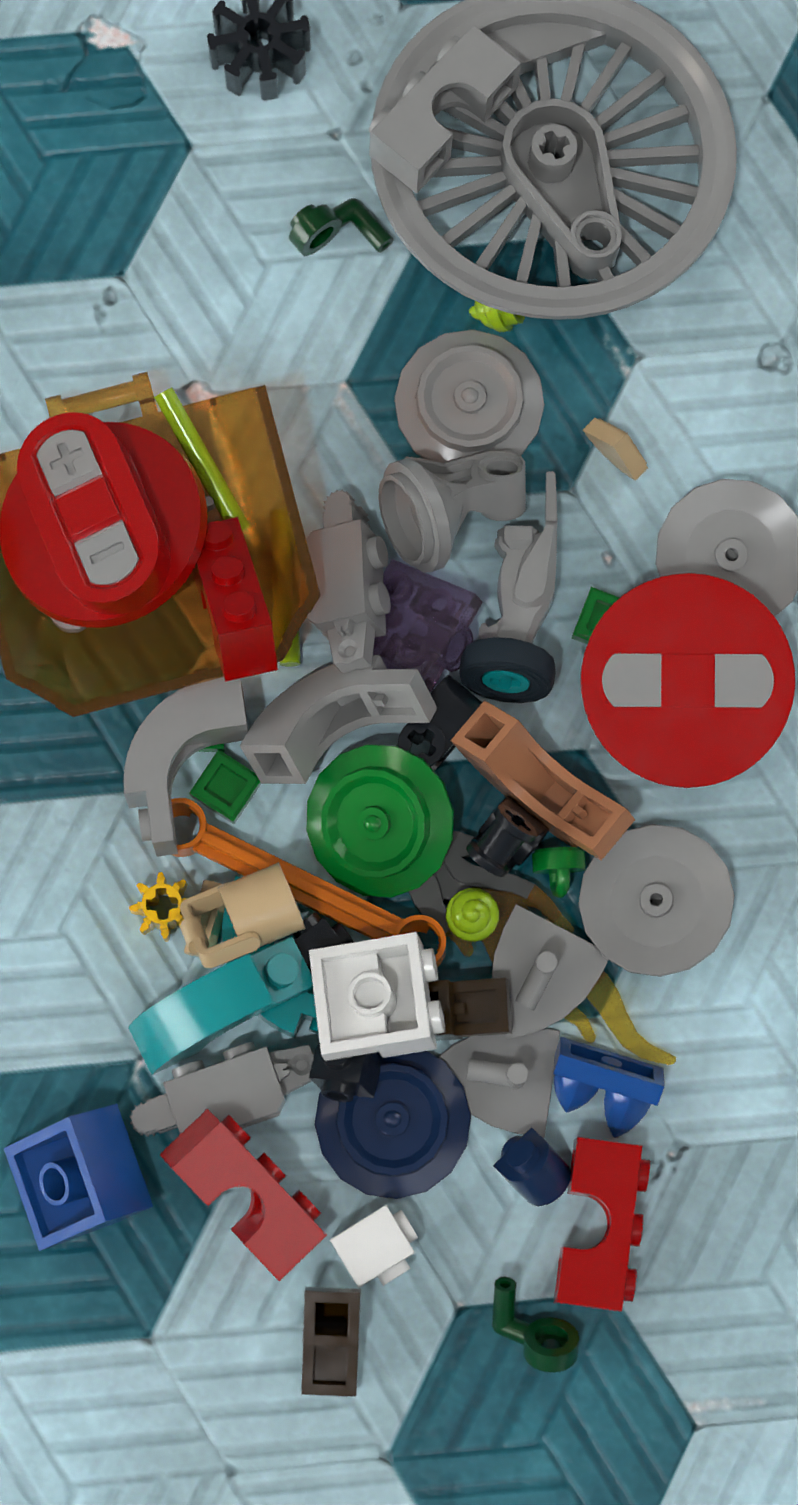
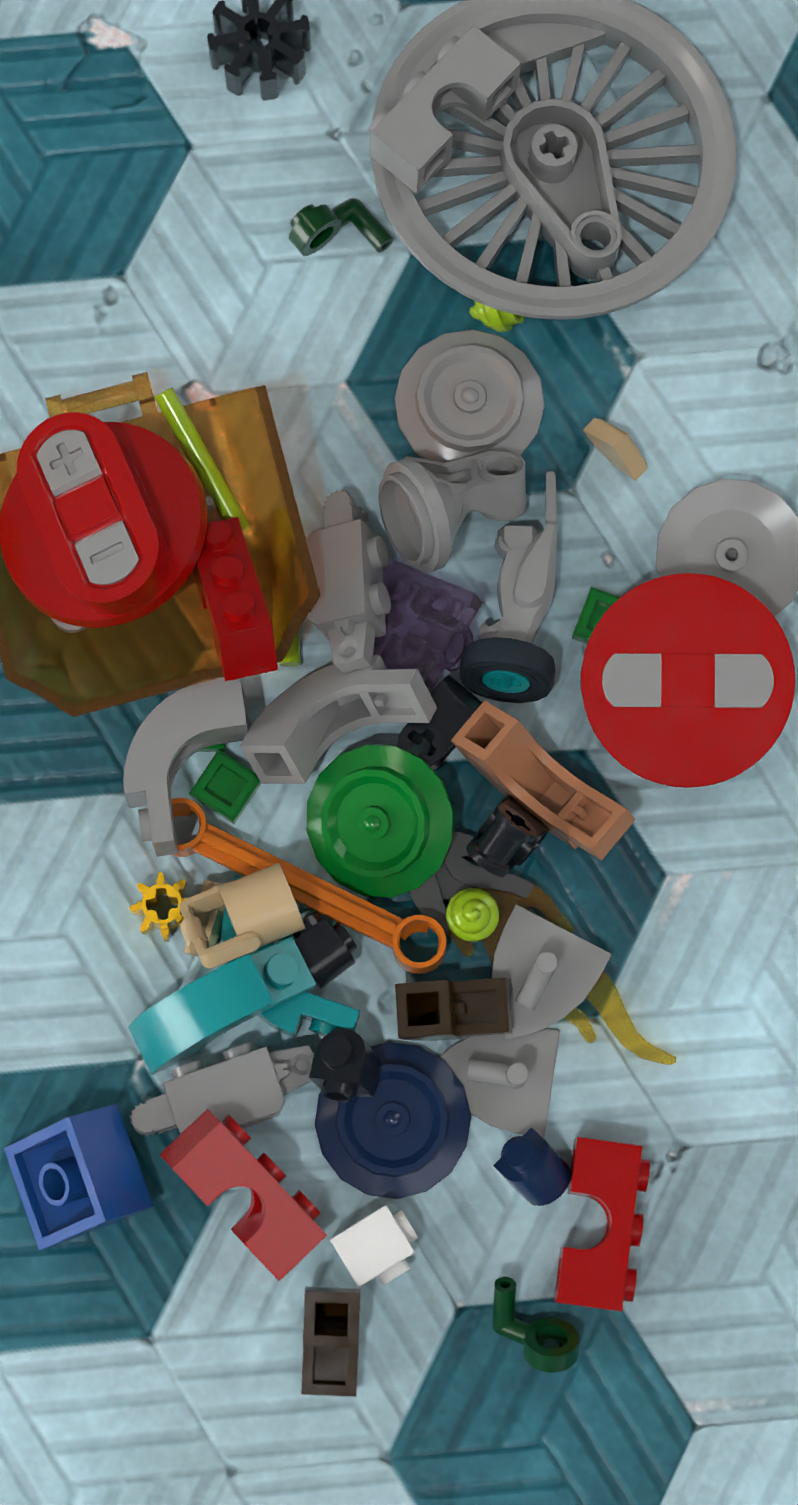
white plate [309,932,445,1061] -> none
green tile [532,847,585,898] -> none
blue tile [553,1037,664,1138] -> none
light grey piece [578,824,735,977] -> none

